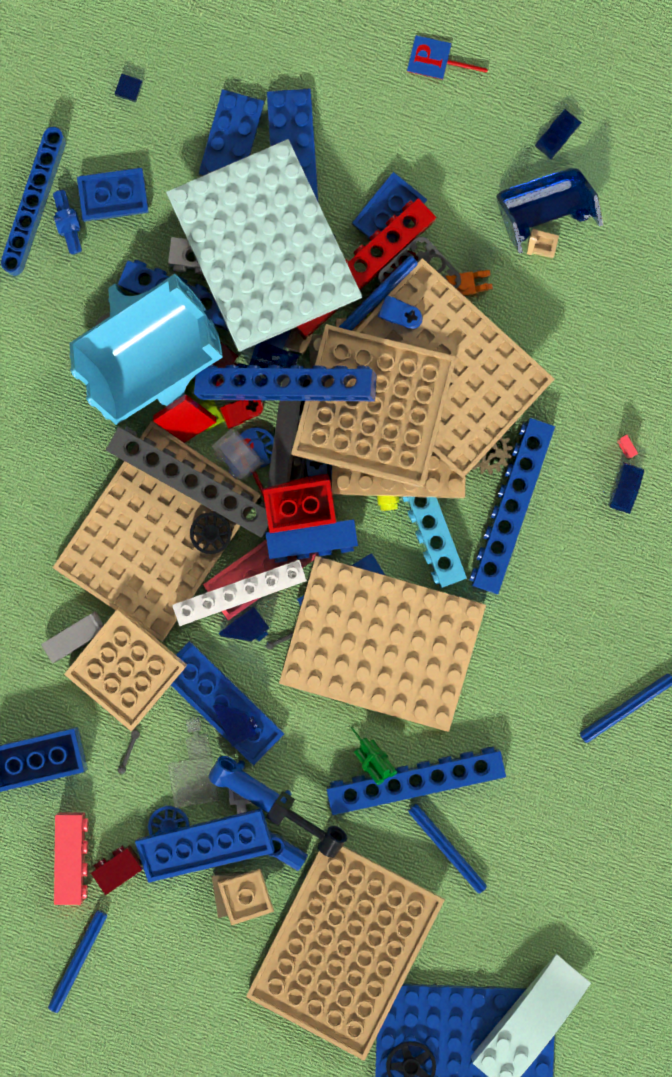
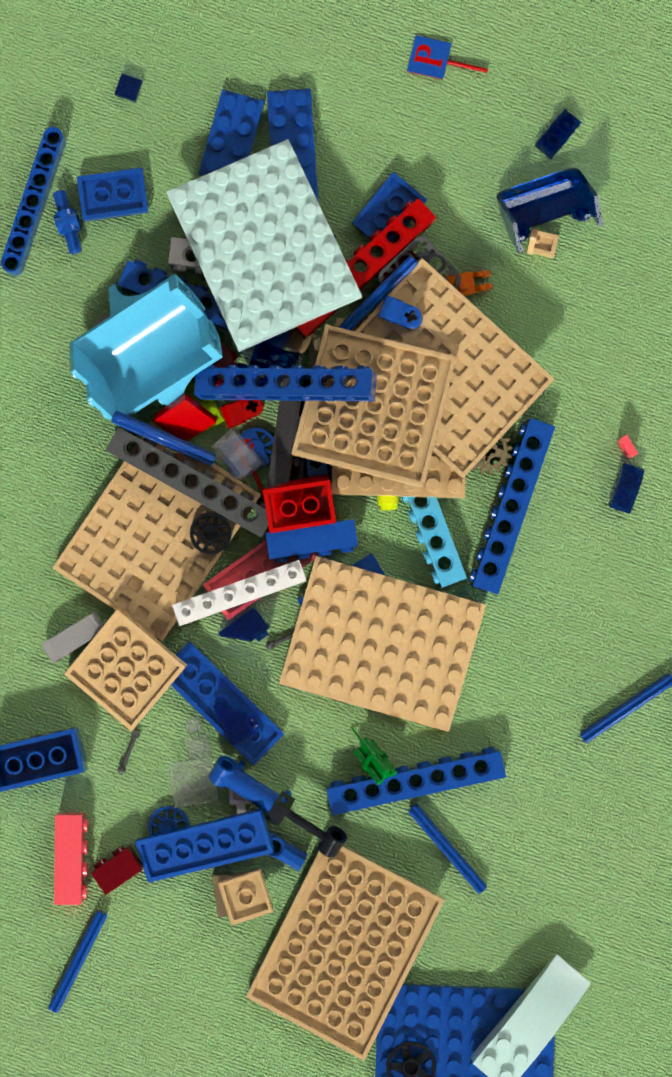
none -> blue axle [111,411,216,466]

